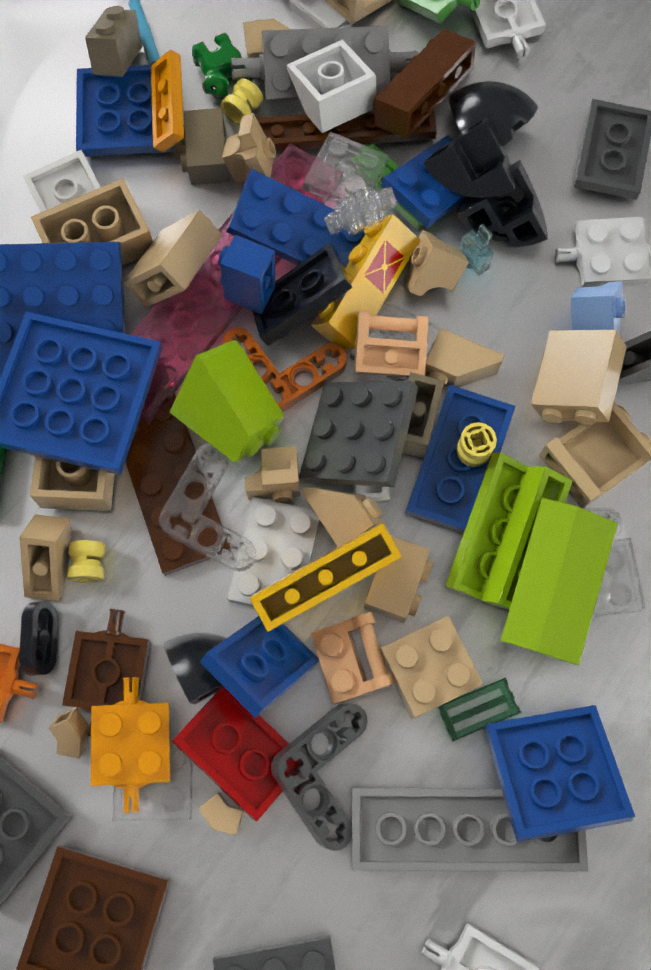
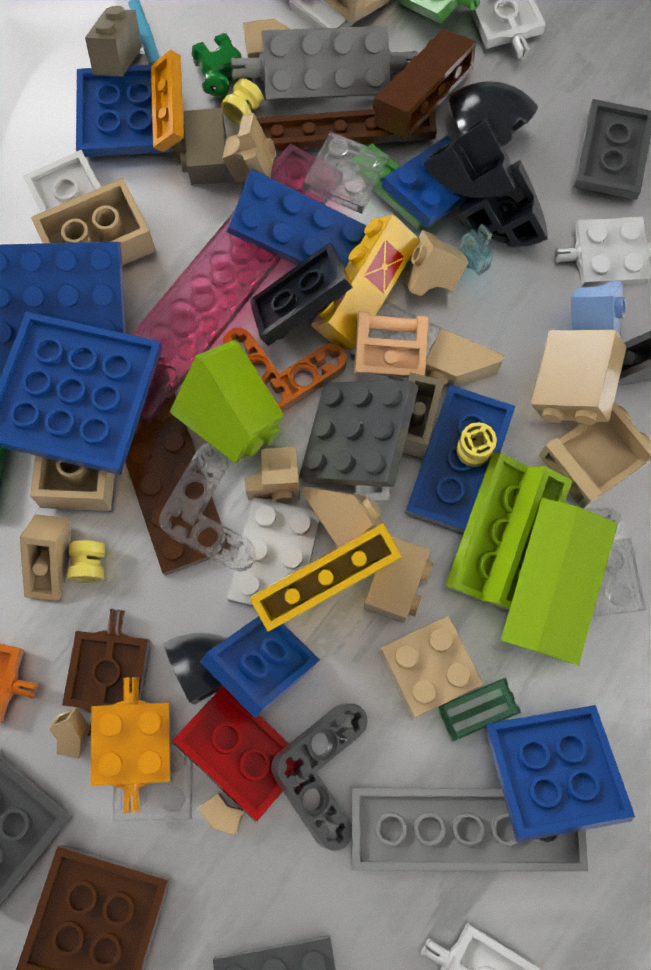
black plate [19,601,58,676] -> none
tan brick [123,210,222,307] -> none
blue brick [218,235,275,314] -> none
white slope [287,39,377,133] -> none
light nougat plate [311,612,395,705] -> none
clear gear [324,187,398,235] -> none

